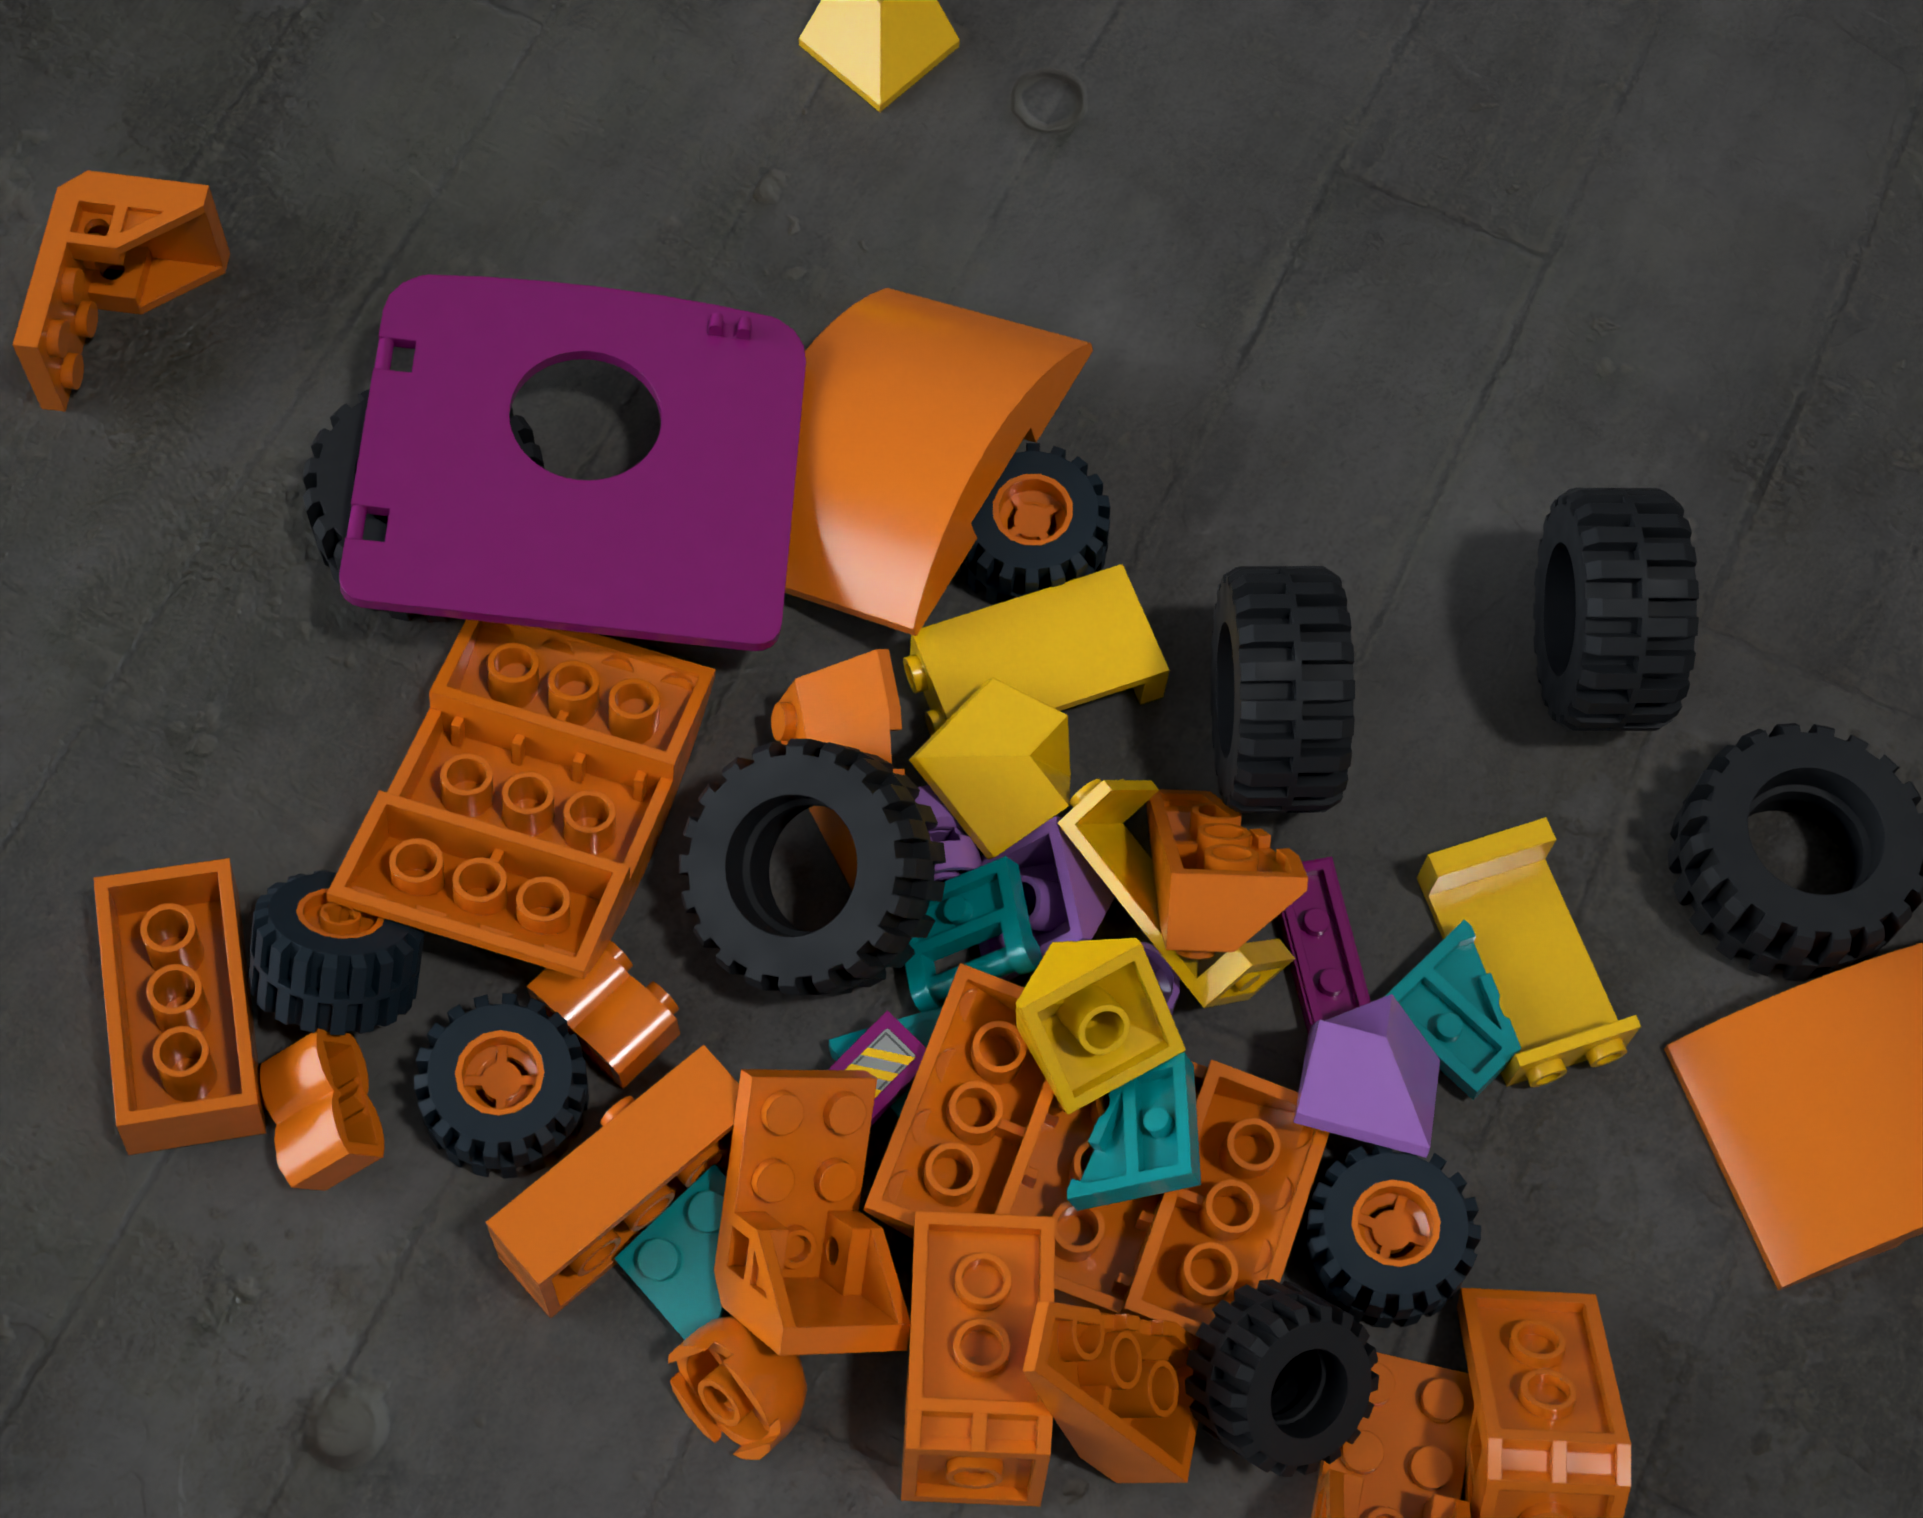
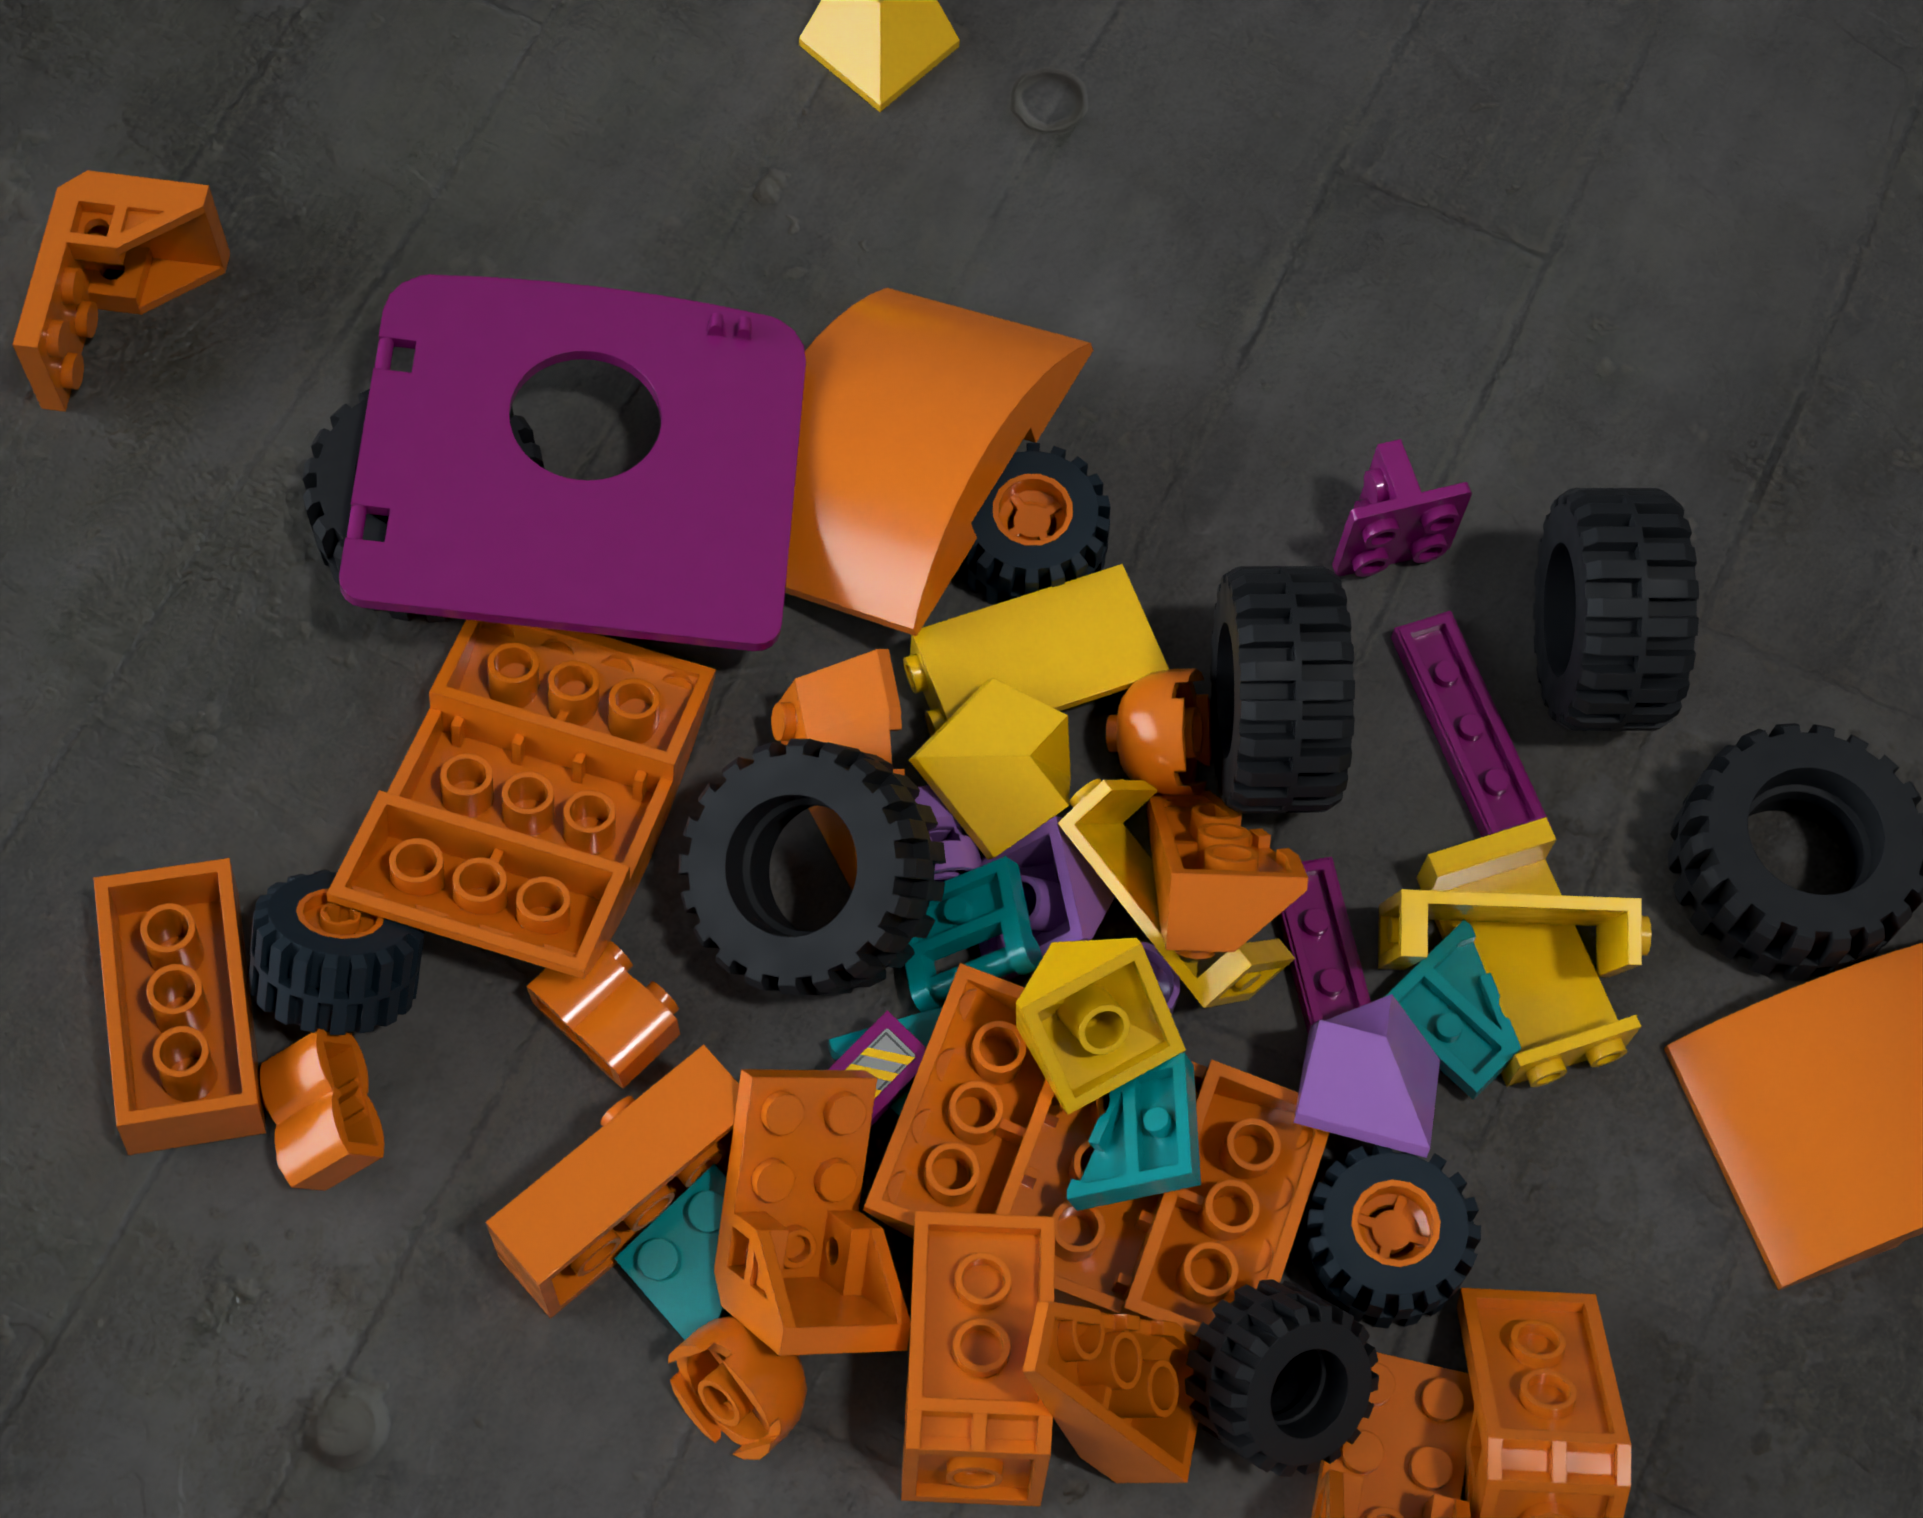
black wheel [414,993,589,1179] -> none
none -> orange cylinder [1106,668,1212,796]
none -> magenta bracket [1332,439,1472,577]
none -> yellow panel [1378,889,1652,978]
none -> magenta tile [1391,610,1551,837]

